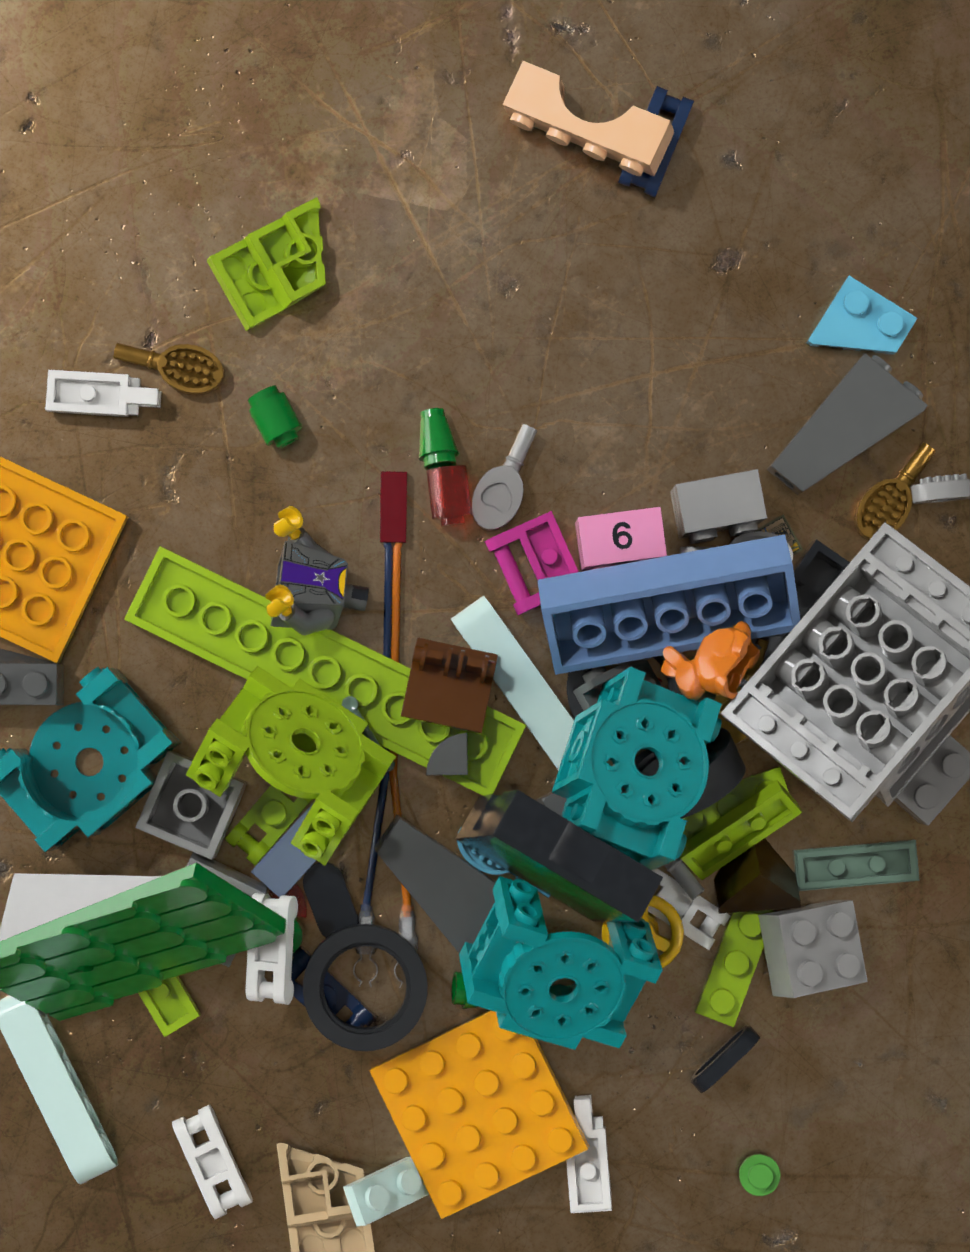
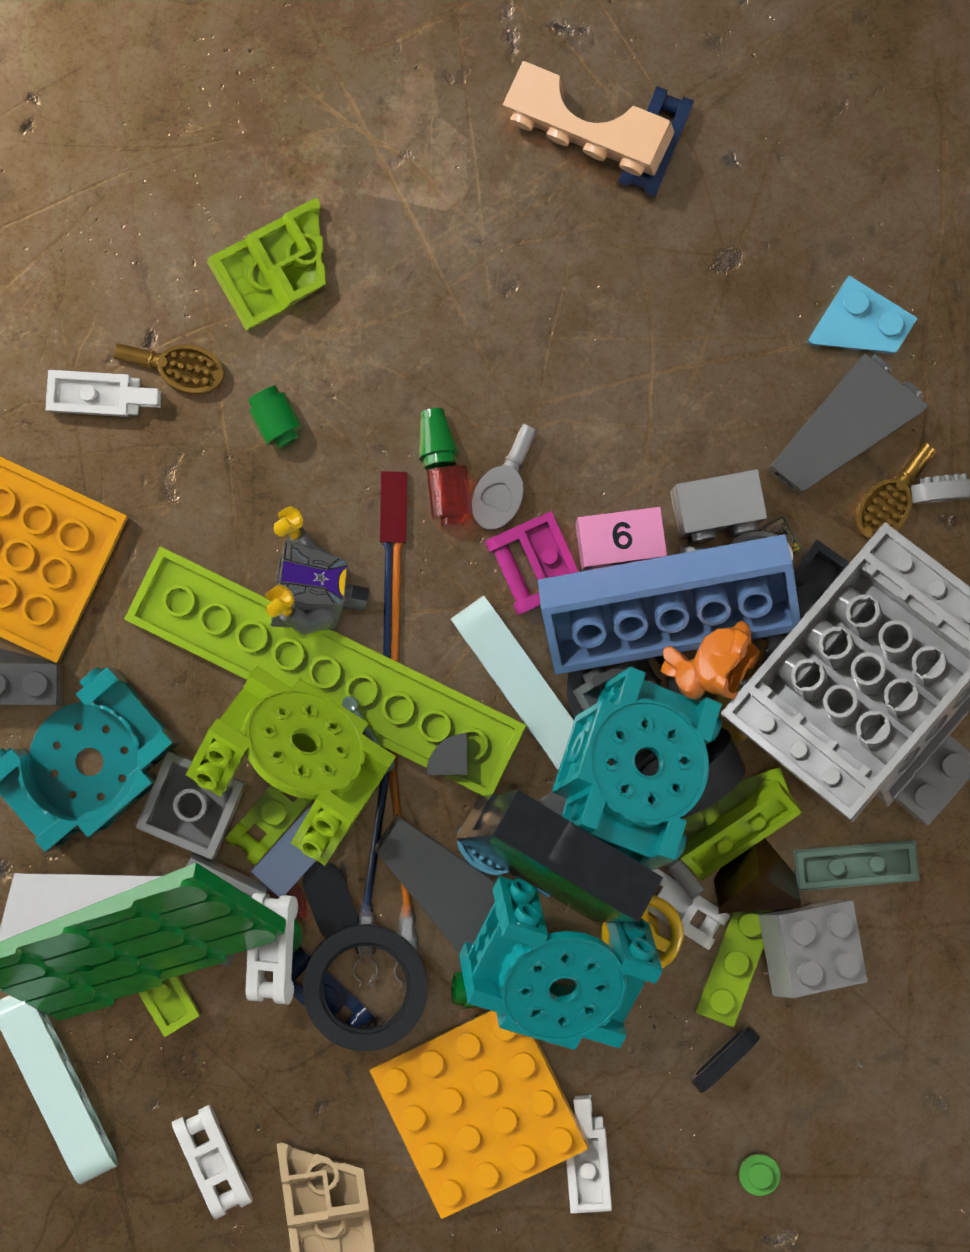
light aqua plate [343,1156,429,1226] -> none
reddish brown hinge [401,638,498,734] -> none

